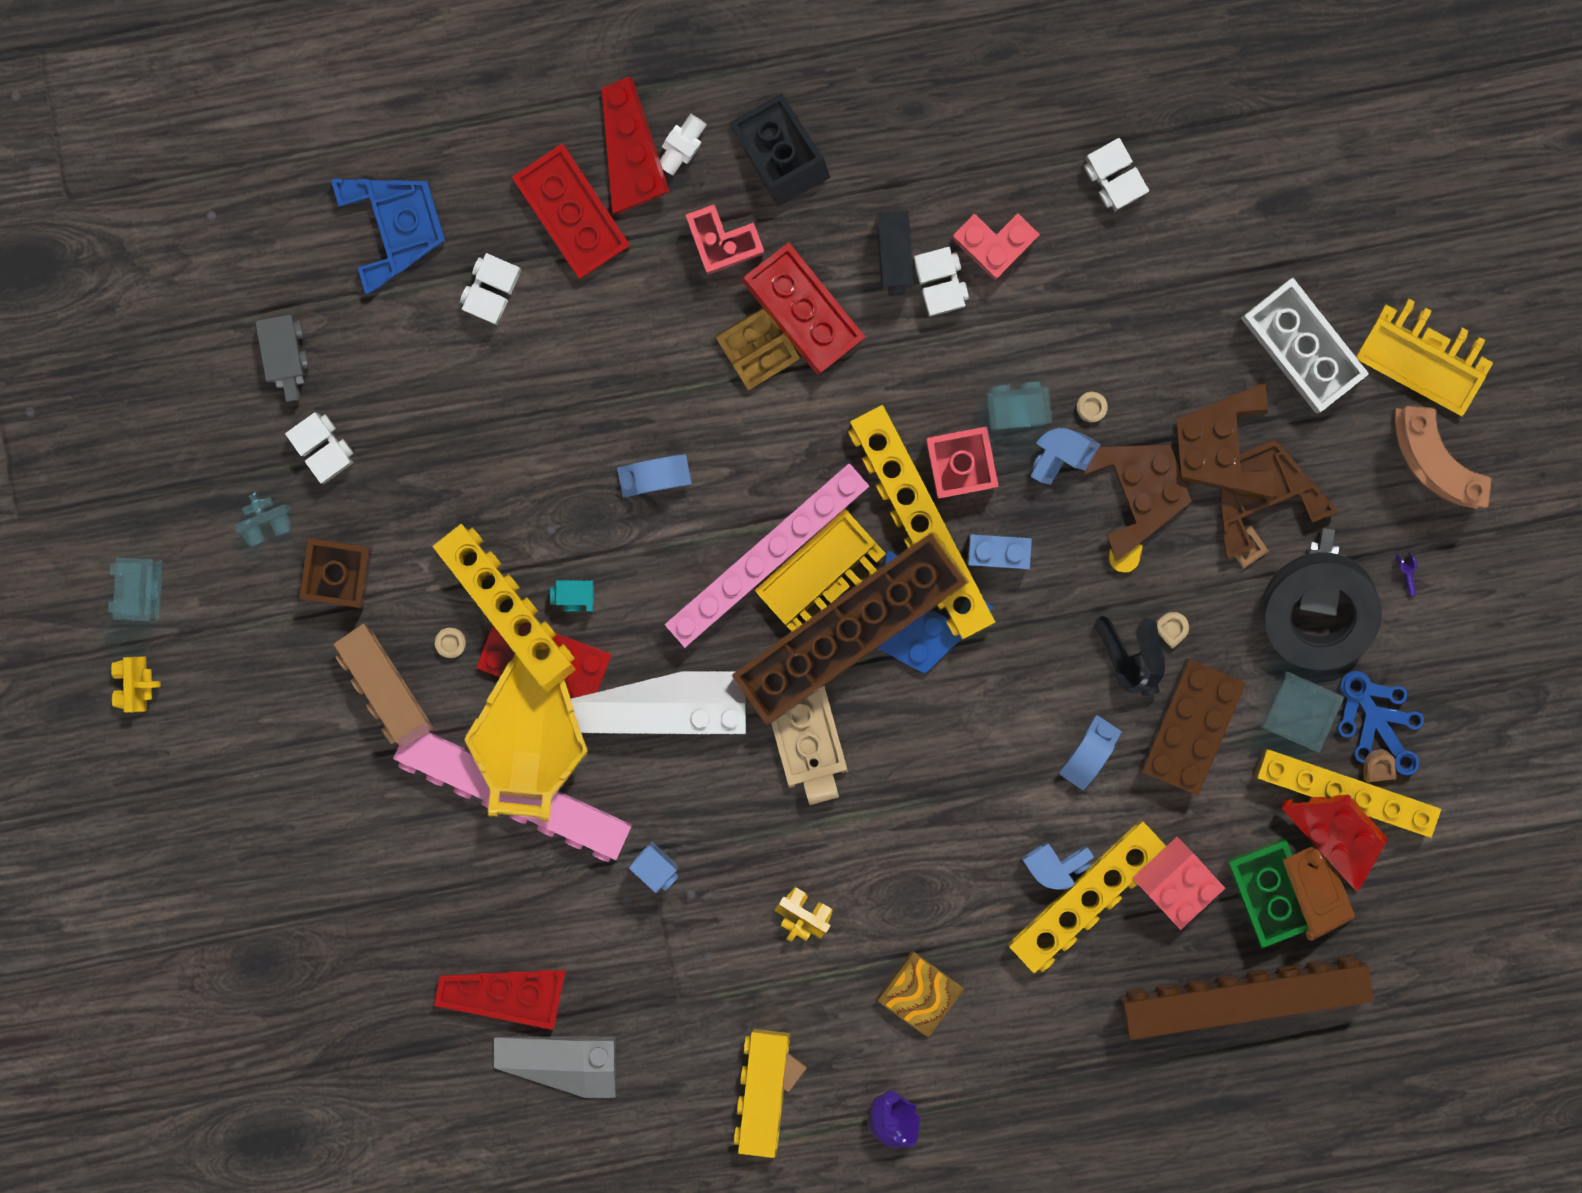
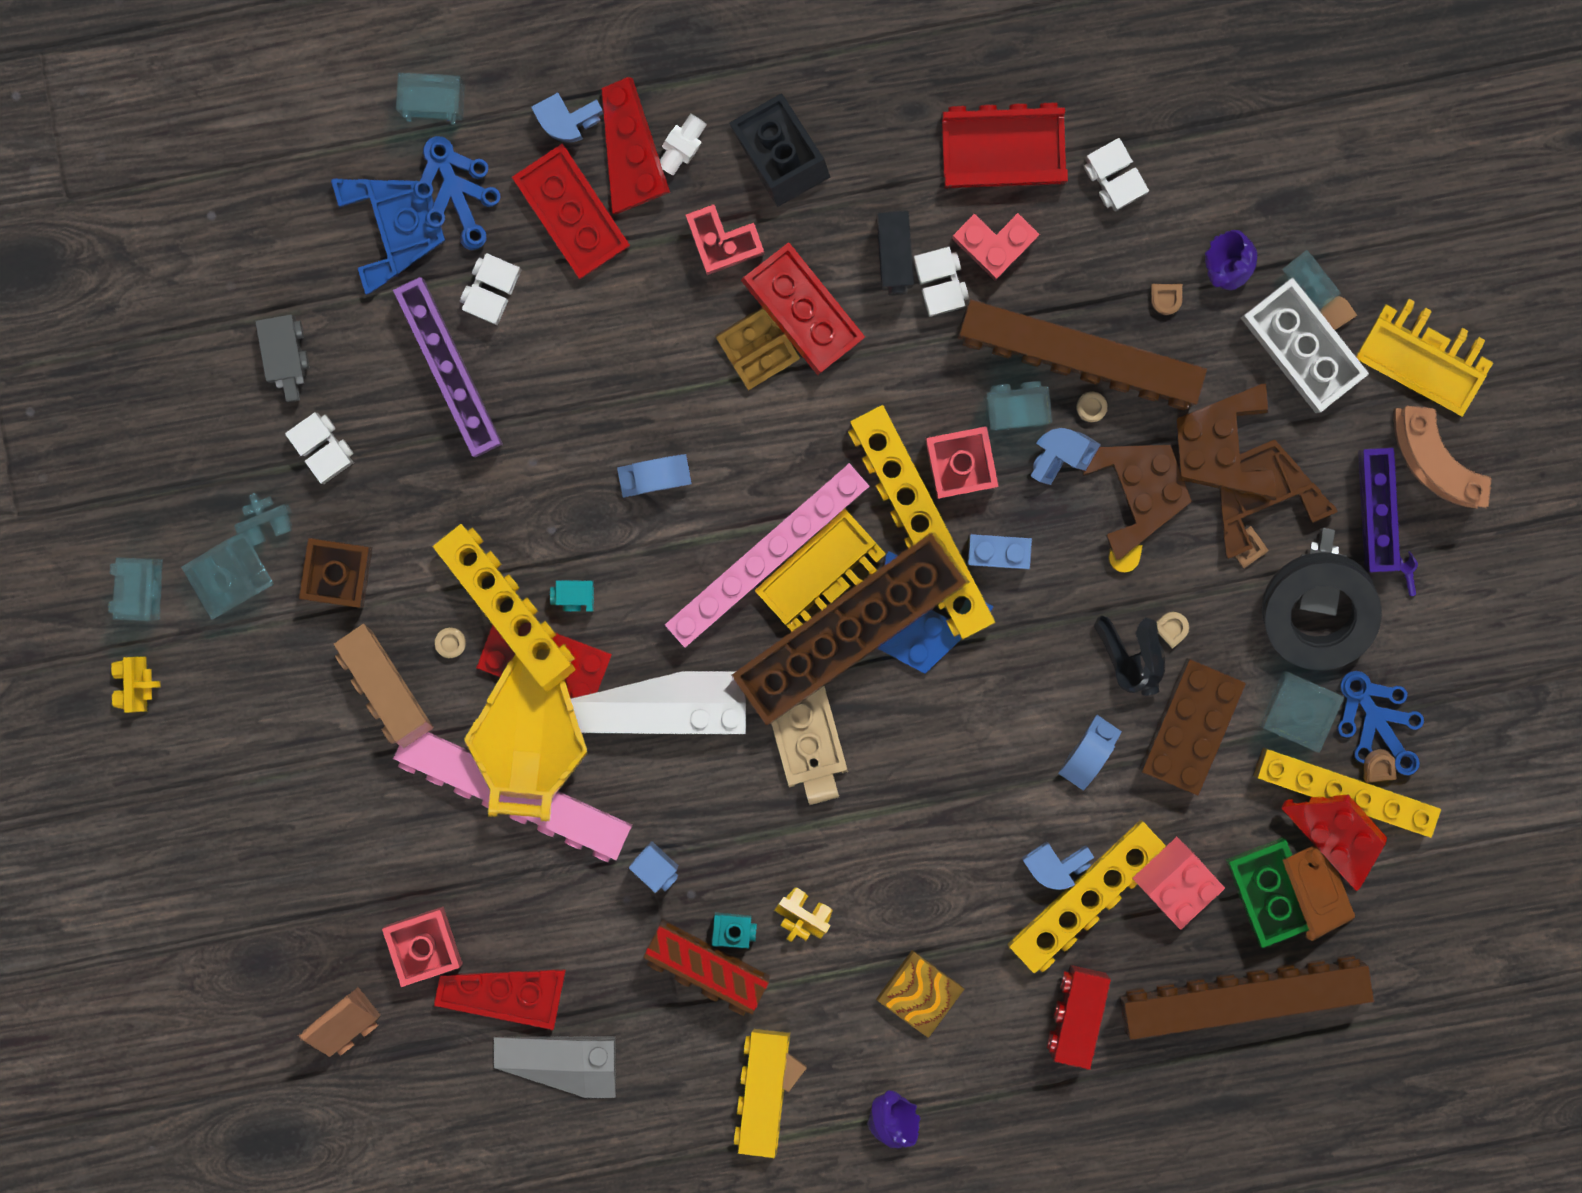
none -> clear light blue container [181,531,274,620]
none -> nougat slope [299,987,381,1057]
none -> coral brick [382,907,462,987]
none -> medium lavender brick [393,277,503,457]
none -> clear light blue container [396,73,465,125]
none -> blue plant [413,136,500,250]
none -> medium blue brick [531,93,604,143]
none -> brick [643,919,770,1016]
none -> teal brick [712,913,757,948]
none -> red panel [942,103,1068,188]
none -> reddish brown brick [958,299,1207,410]
none -> red brick [1046,965,1111,1069]
none -> medium nougat tile [1151,284,1182,315]
none -> dark purple hair [1205,230,1257,290]
none -> clear light blue hips [1282,250,1341,310]
none -> medium nougat tile [1320,296,1357,330]
none -> dark purple brick [1358,448,1401,572]

